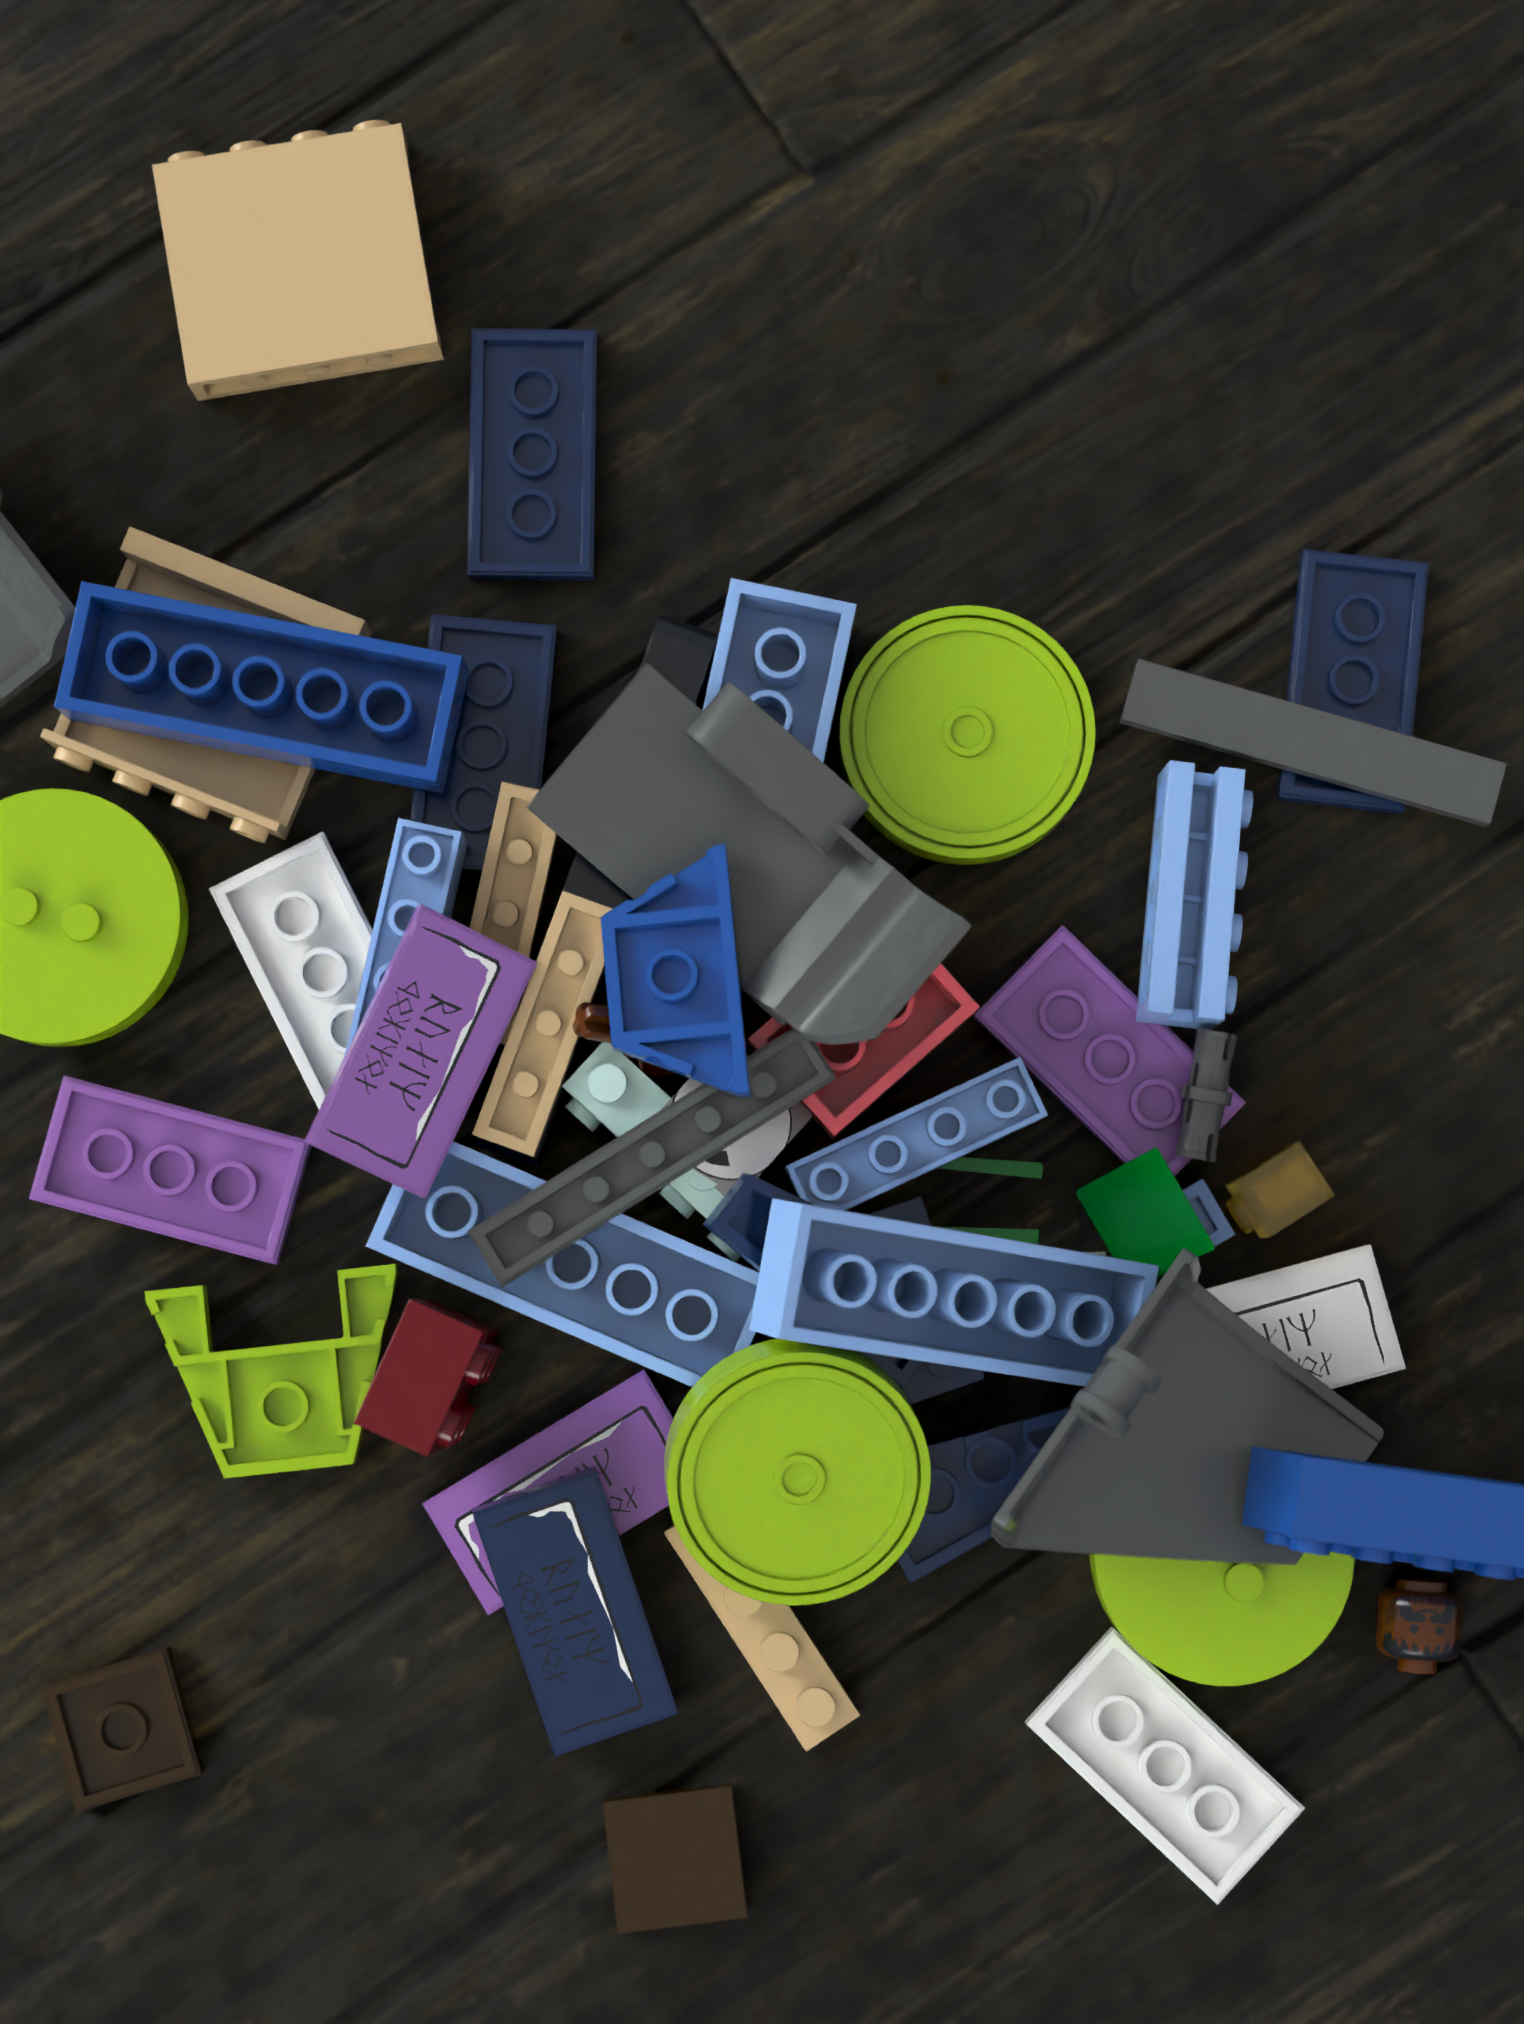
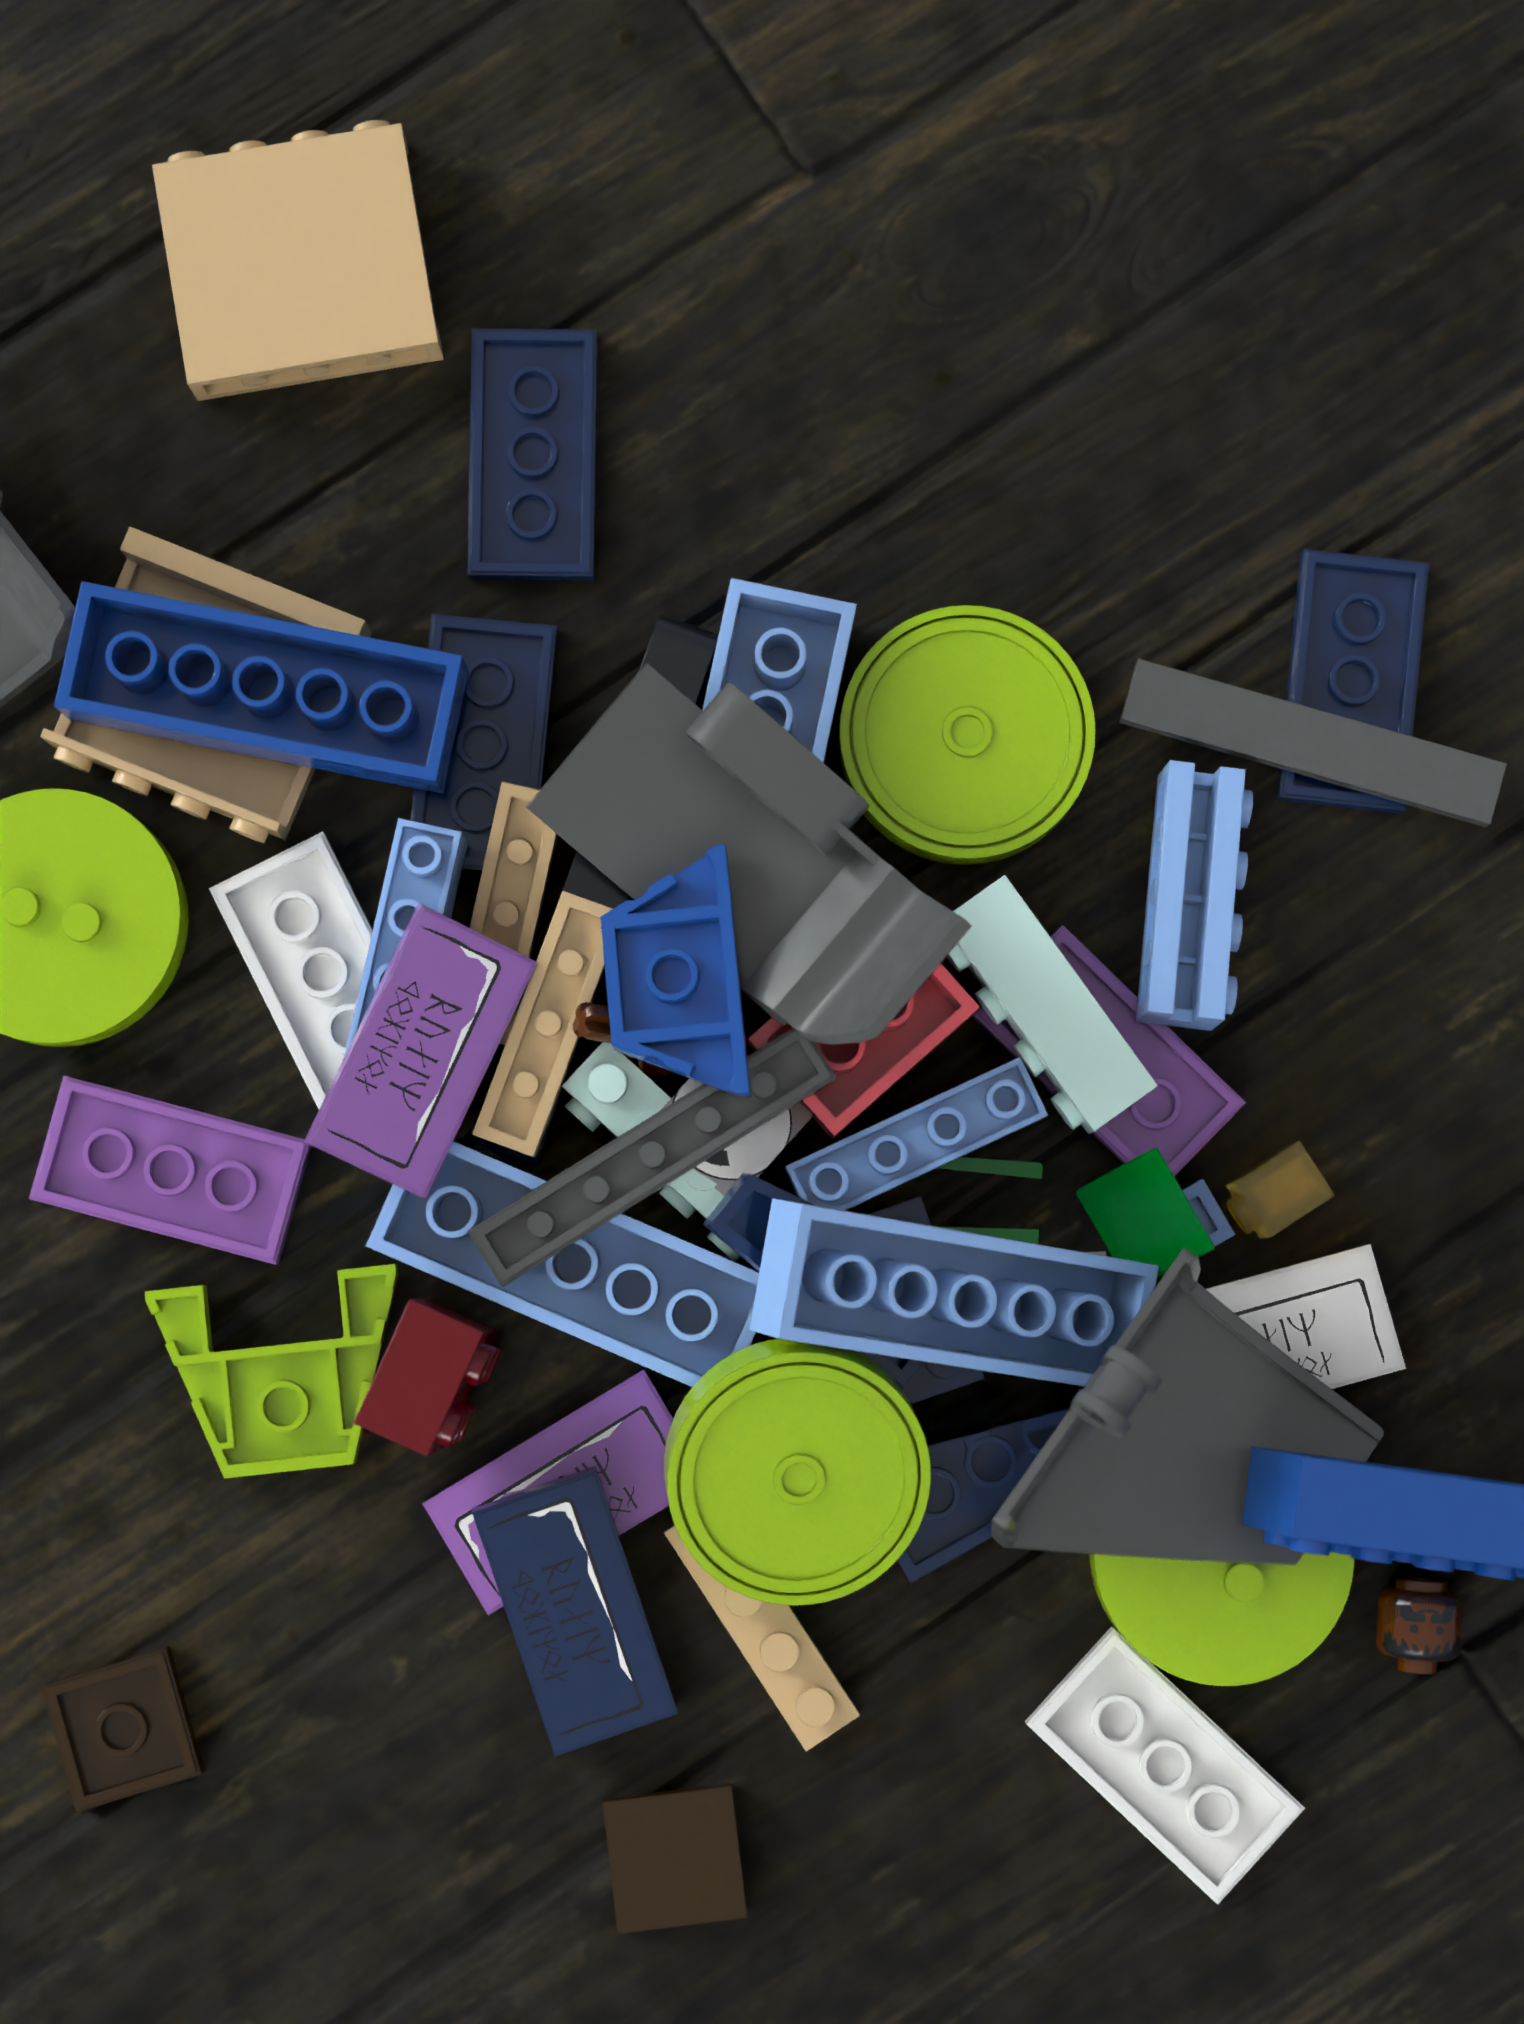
dark grey pin [1174,1028,1238,1162] -> none
none -> light aqua brick [946,875,1158,1134]

